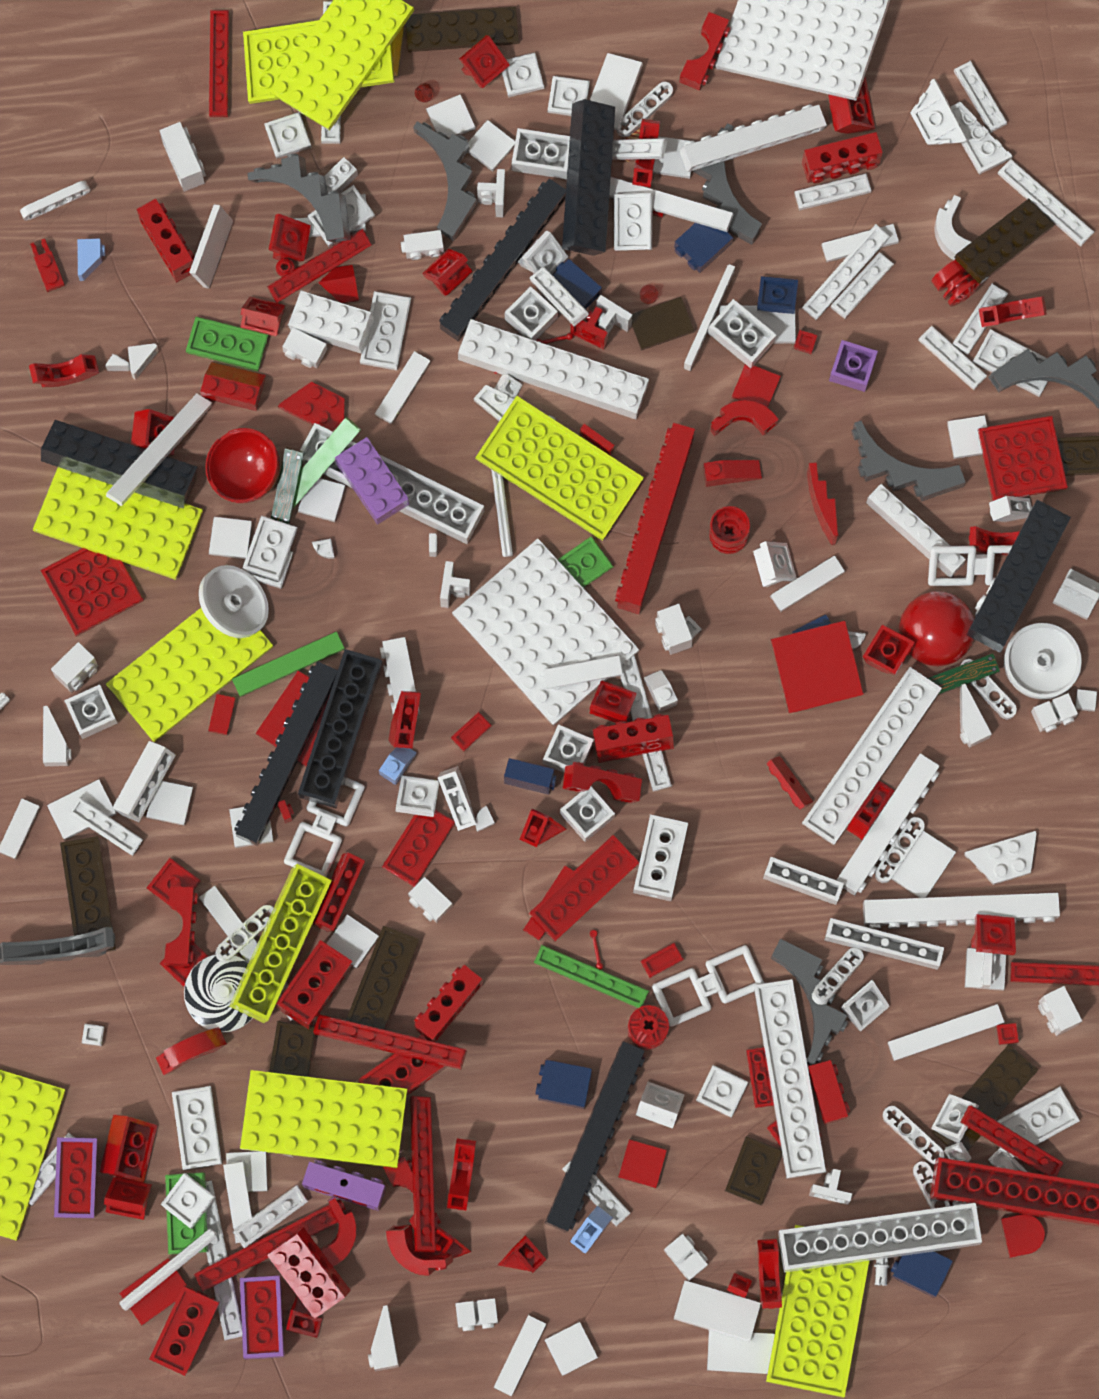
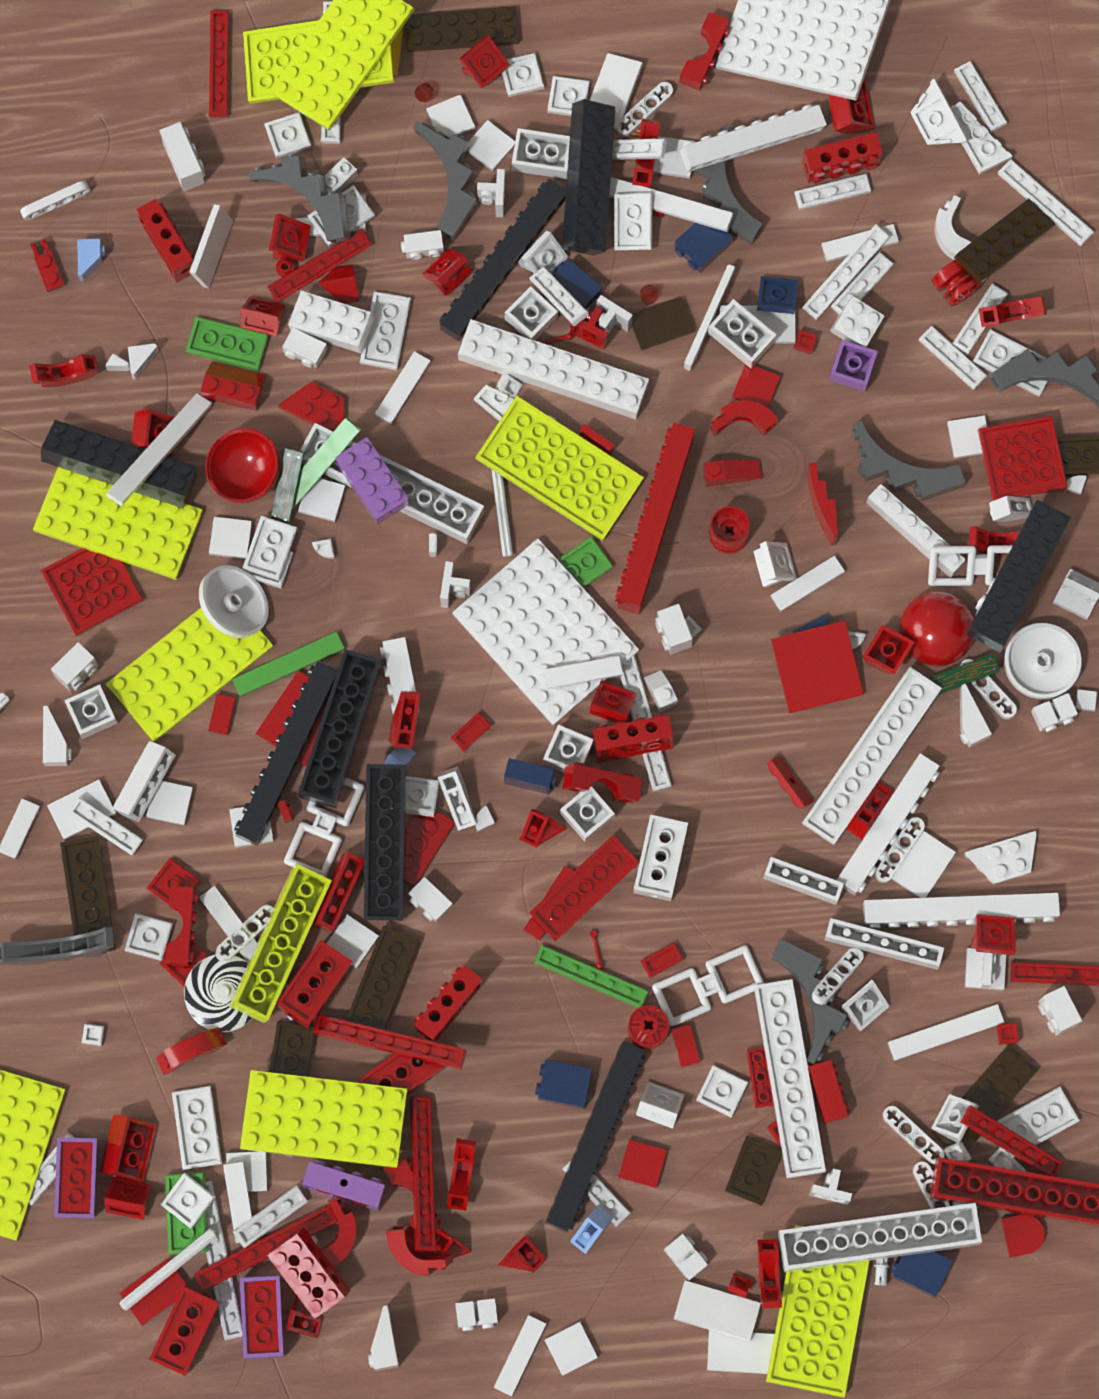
none -> white tile [125,913,173,961]
none -> black brick [364,764,407,921]
none -> red tile [671,1025,700,1068]
none -> white brick [830,296,884,347]
none -> white tile [1065,475,1087,495]

